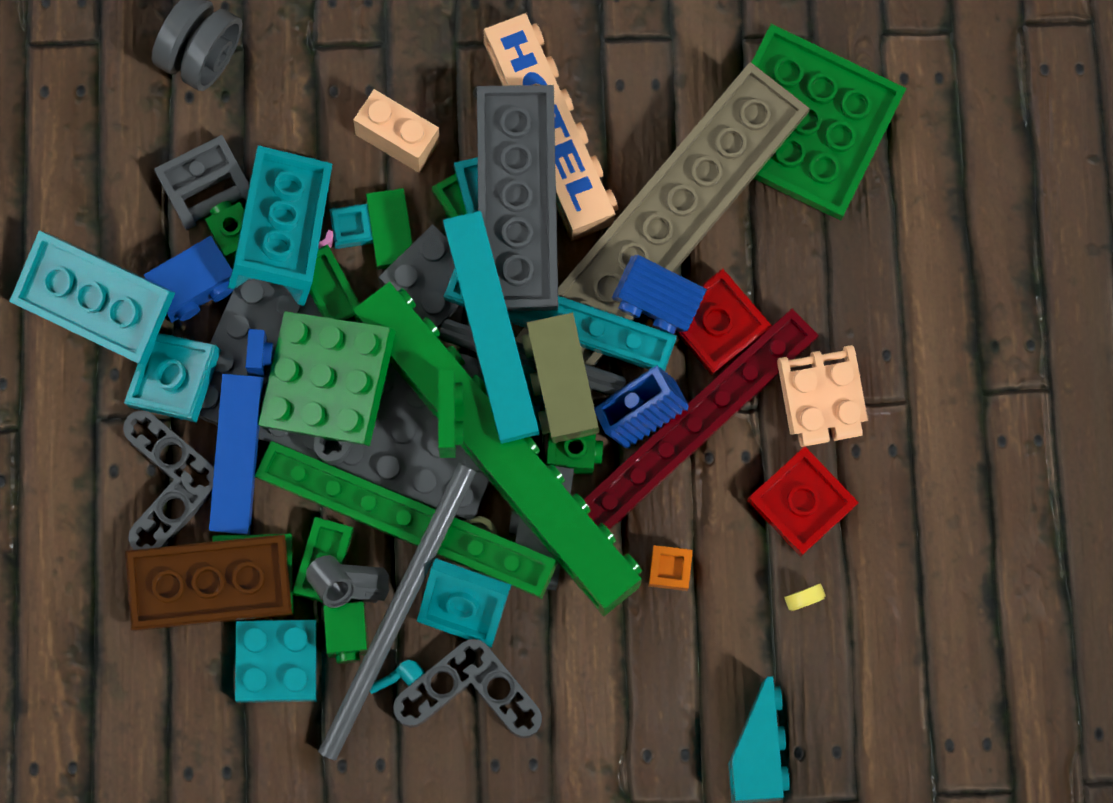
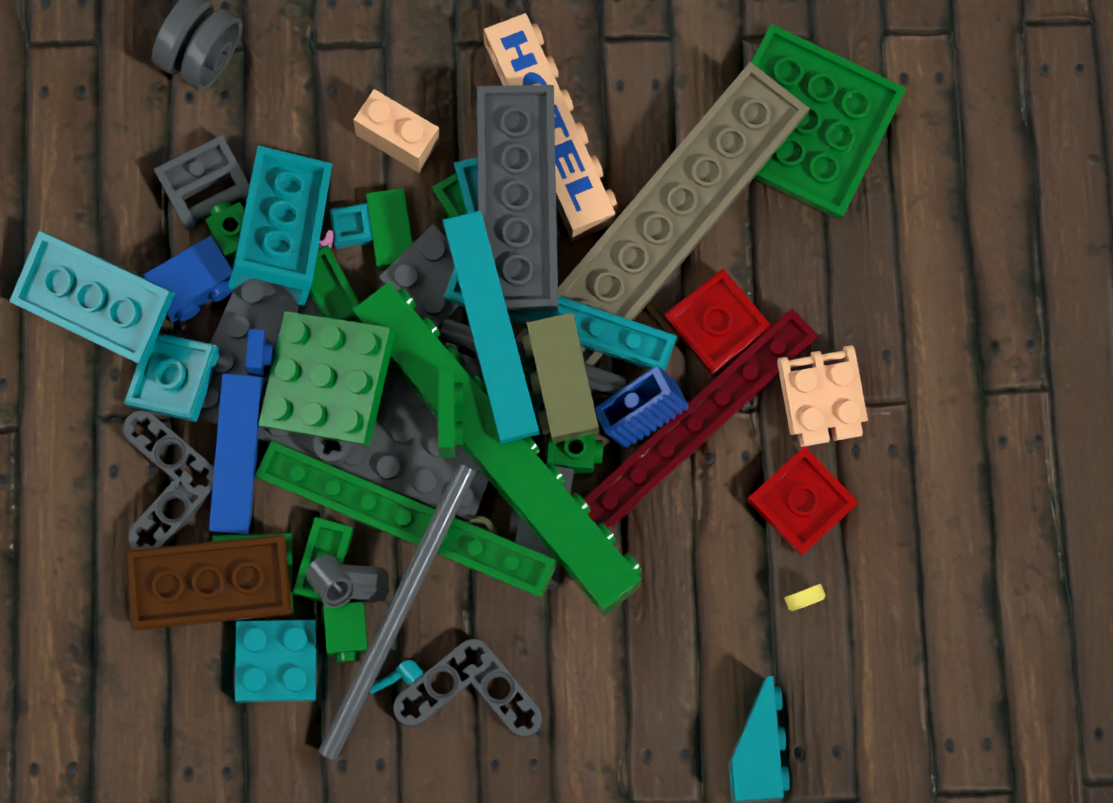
teal plate [417,558,511,648] -> none
blue brick [612,255,707,335] -> none
orange plate [648,545,693,591] -> none

